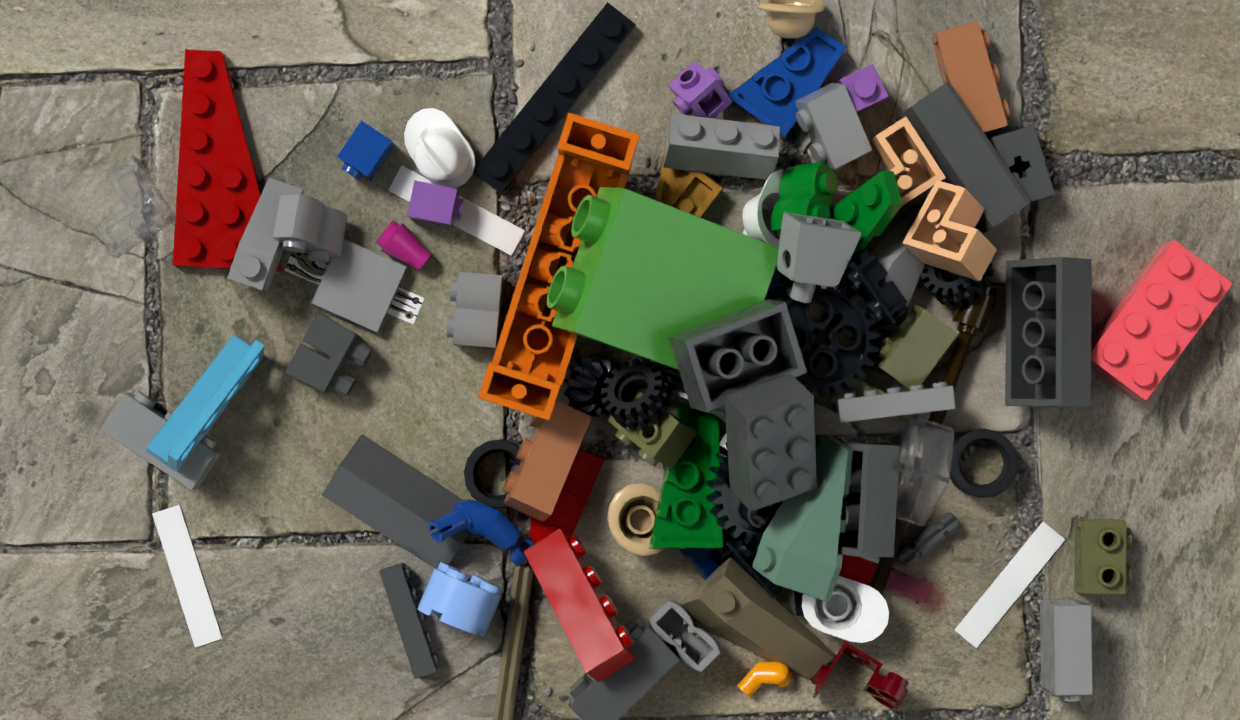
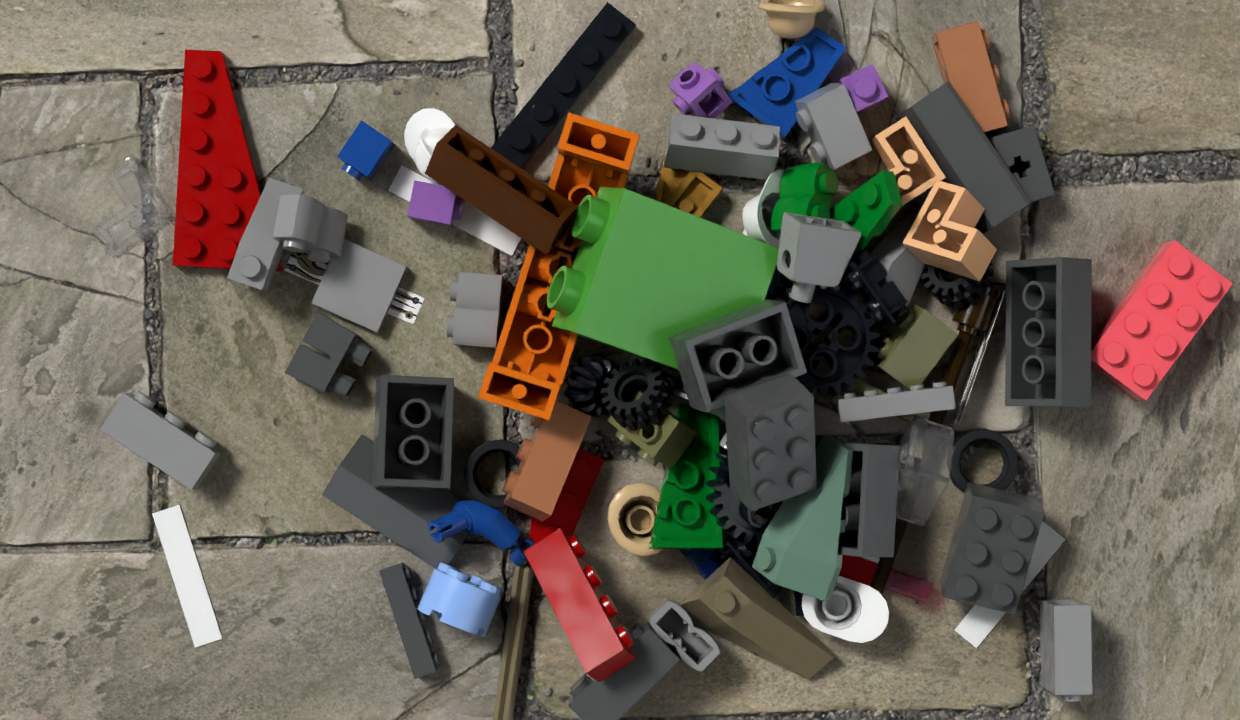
medium azure fence [146,334,265,472] -> none
dark pink cone [376,220,431,270] -> none
light orange arm [737,661,792,697] -> none
dark red piece [812,642,909,710] -> none
dark grey axle [896,512,961,568] -> none
olive brick [1074,519,1132,594] -> none
none -> dark grey brick [372,375,454,491]
none -> reddish brown brick [425,125,578,255]
none -> dark grey brick [940,482,1045,614]
none -> sticker [950,291,1005,425]

